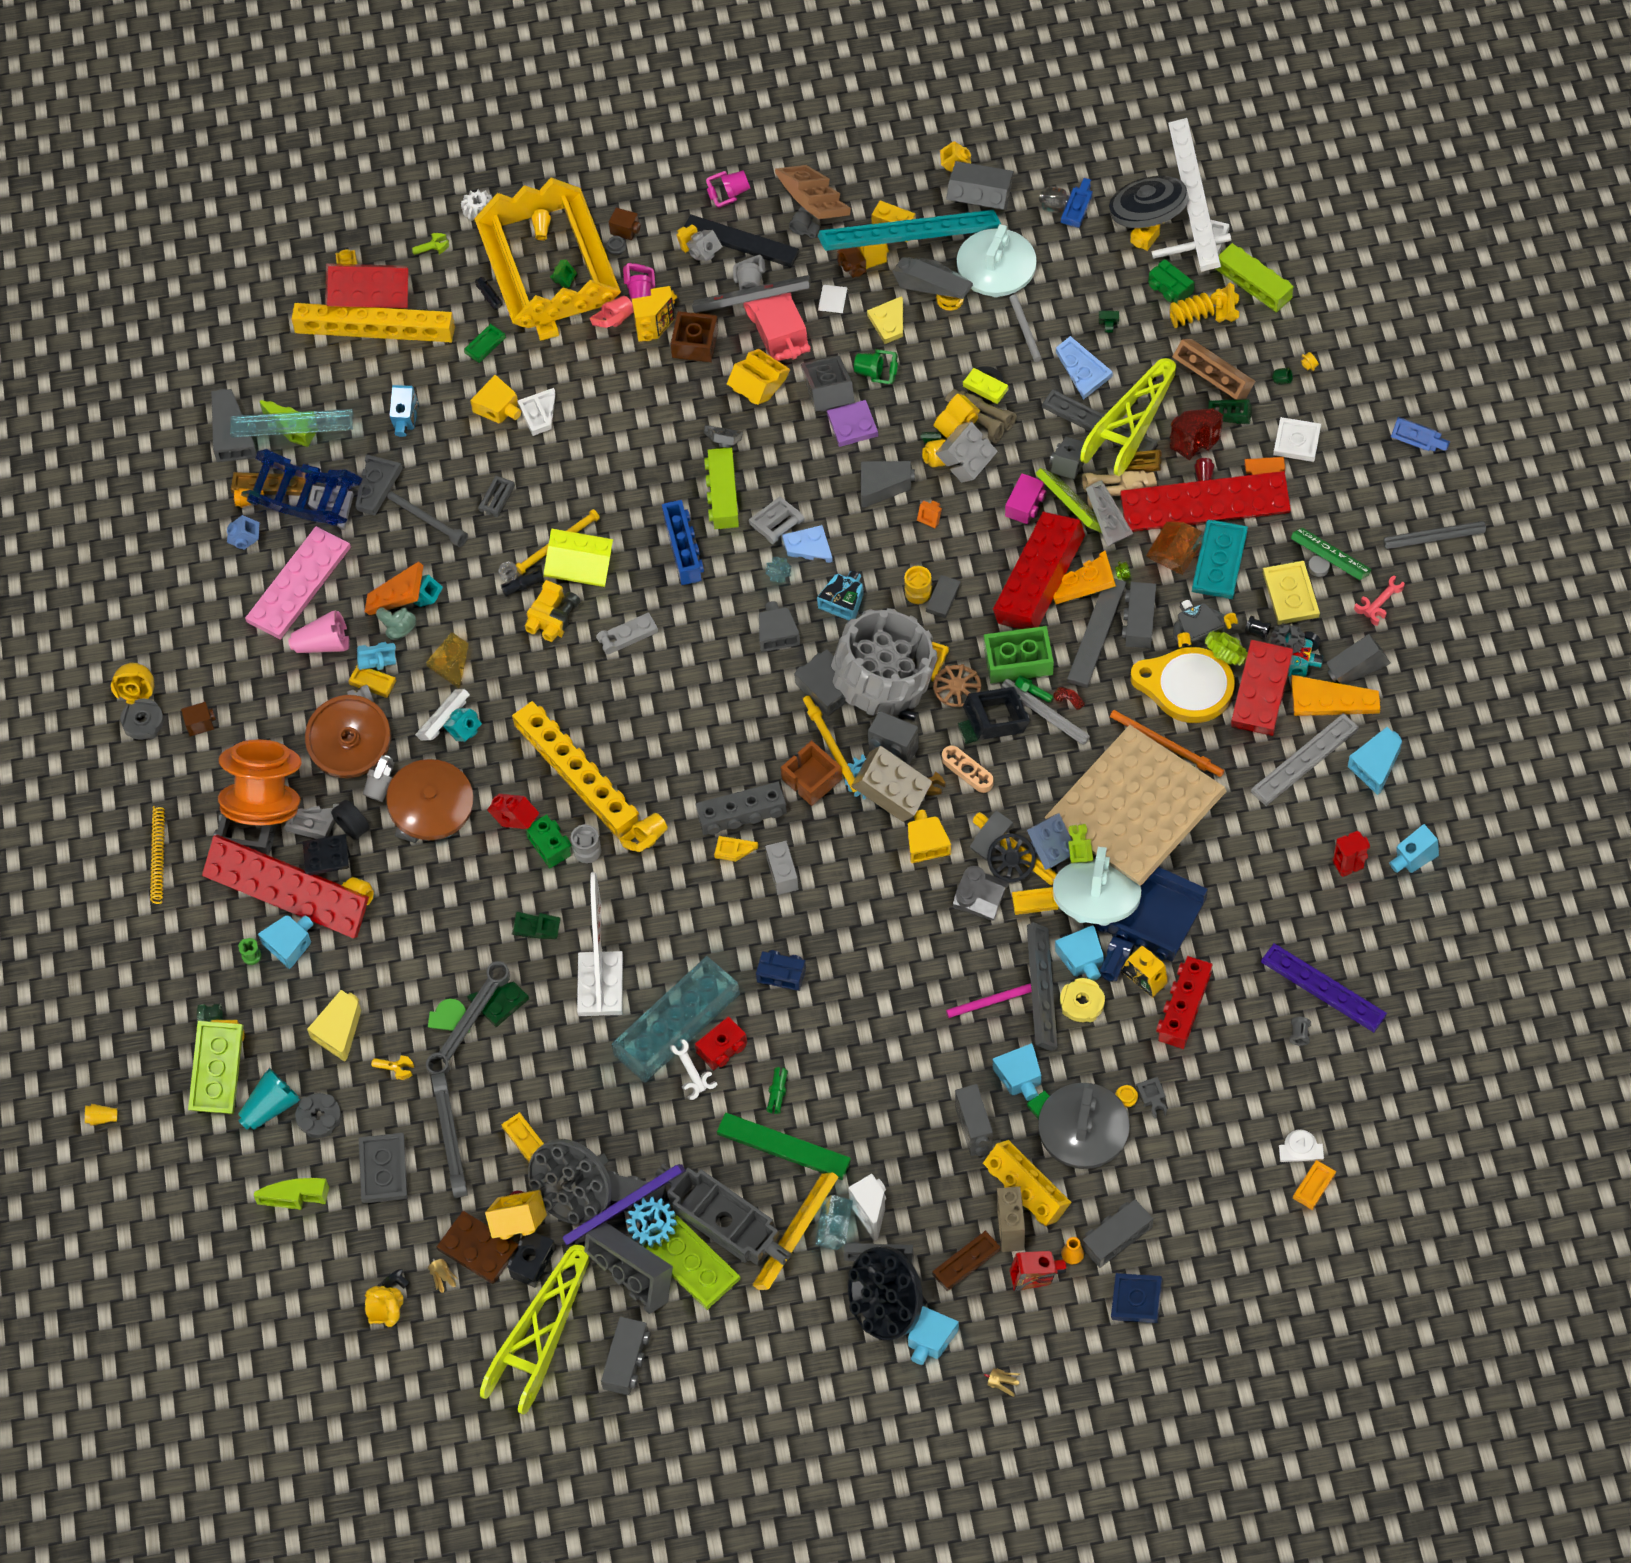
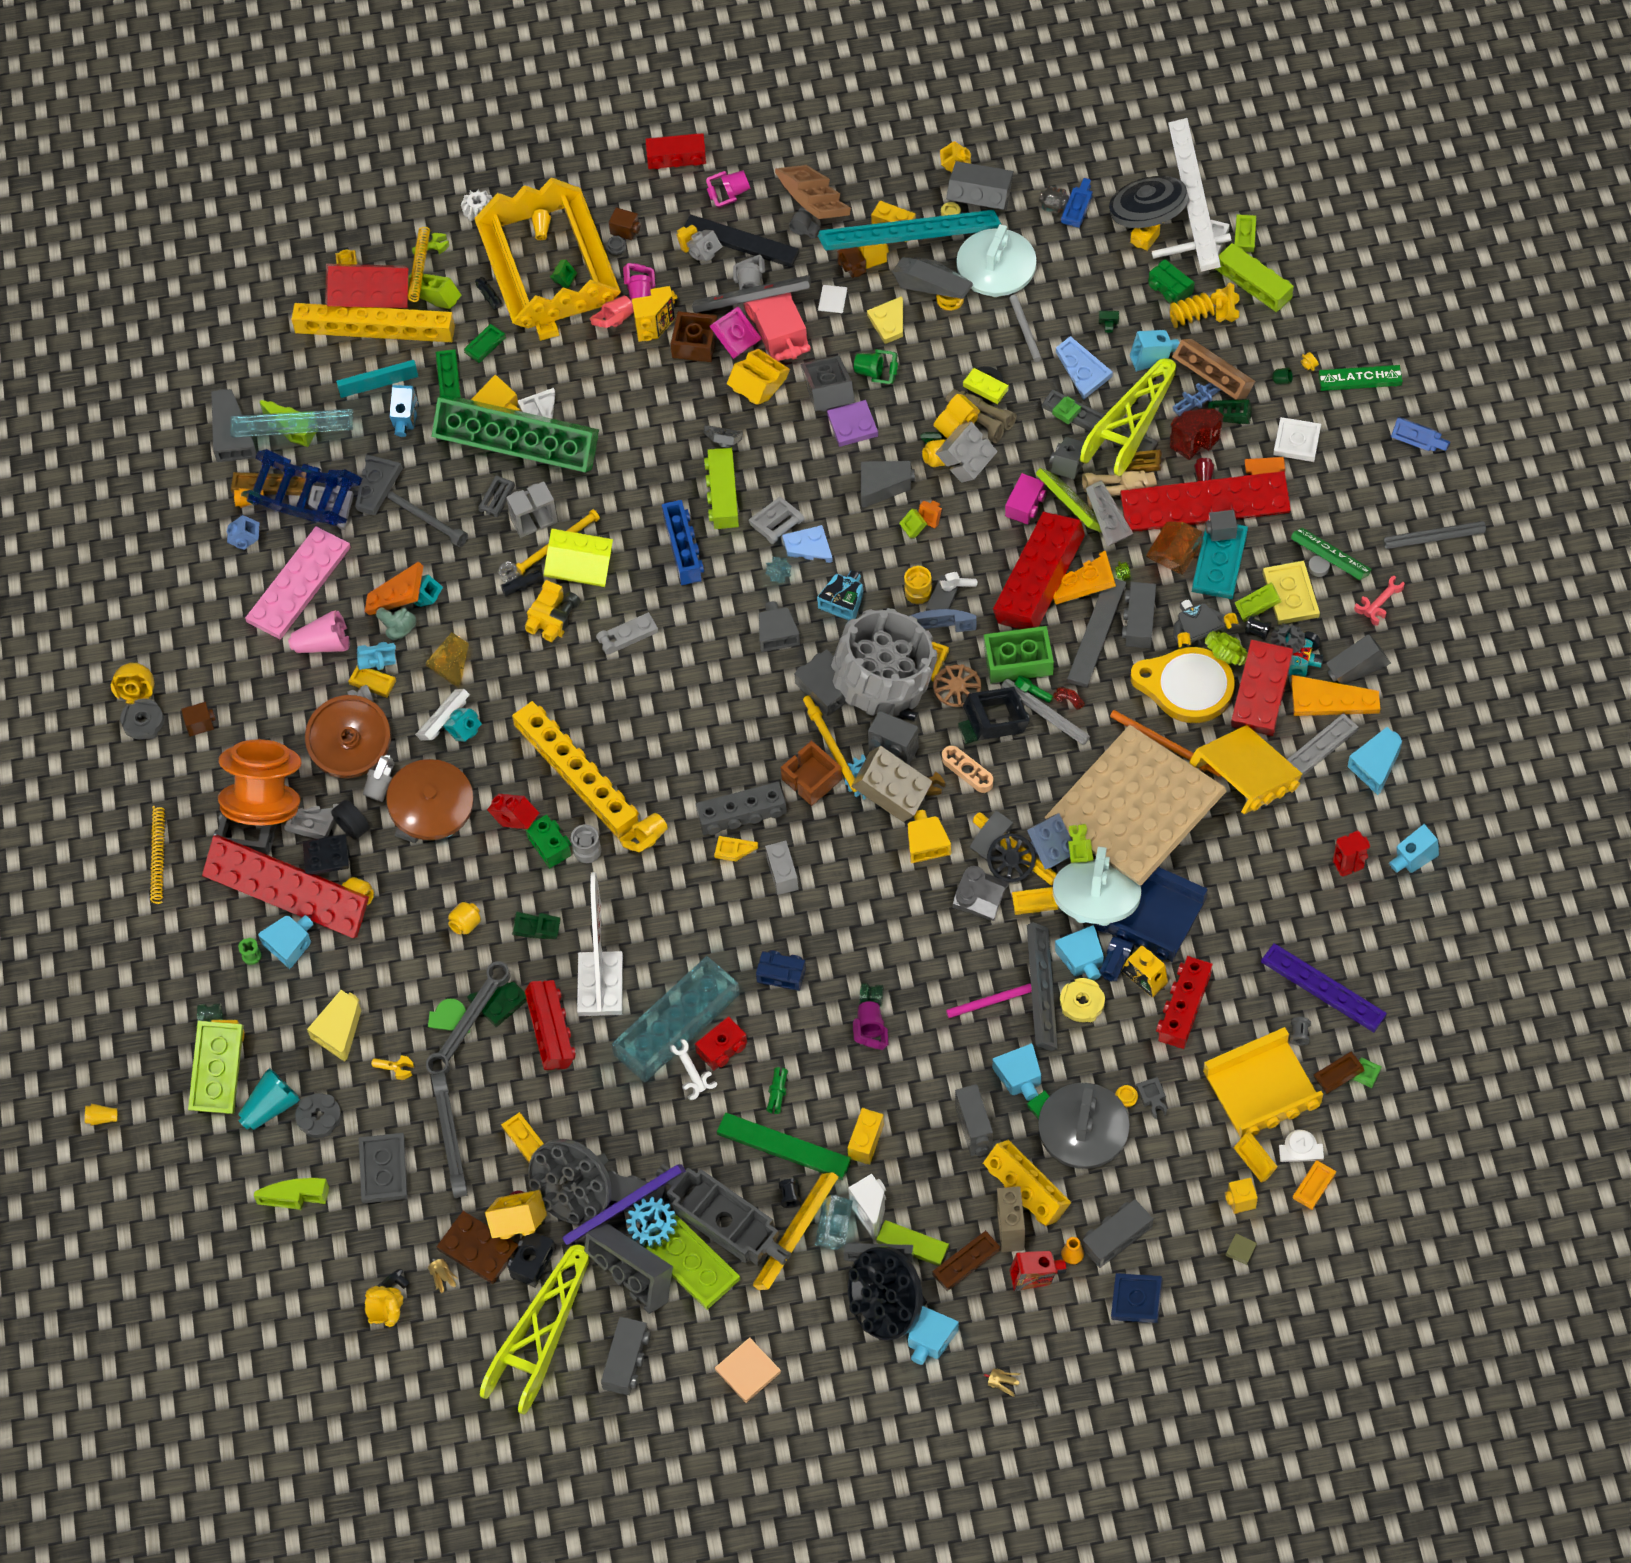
none -> teal tile [336,360,419,398]
none -> yellow piece [408,227,430,302]
none -> lime slope [408,273,462,309]
none -> green brick [431,394,599,473]
none -> green tile [436,349,461,398]
none -> yellow head [448,902,481,935]
none -> light grey piece [506,482,558,538]
none -> red brick [525,980,576,1070]
none -> red brick [646,133,706,169]
none -> dark pink tile [710,307,762,359]
none -> light nougat tile [715,1338,781,1403]
none -> black bush [779,1178,801,1208]
none -> yellow brick [847,1108,884,1165]
none -> magenta piece [853,1001,889,1050]
none -> clear green wheel [859,983,884,1007]
none -> lime tile [876,1220,949,1266]
none -> lime plate [899,509,927,539]
none -> sand blue slope [909,609,976,632]
none -> white bar [940,572,977,591]
none -> light yellow tile [941,202,961,216]
none -> bright green tile [1052,396,1081,425]
none -> medium azure torso [1129,330,1180,371]
none -> medium blue piece [1172,383,1221,416]
none -> yellow panel [1189,725,1303,814]
none -> yellow panel [1203,1027,1323,1139]
none -> dark grey brick [1205,510,1237,541]
none -> yellow brick [1225,1177,1258,1214]
none -> olive tile [1226,1234,1257,1265]
none -> lime plate [1234,214,1256,252]
none -> yellow tile [1234,1132,1278,1182]
none -> lime plate [1235,582,1282,622]
none -> reddish brown tile [1313,1051,1365,1094]
none -> green tile [1318,365,1403,391]
none -> bright green tile [1352,1057,1382,1088]

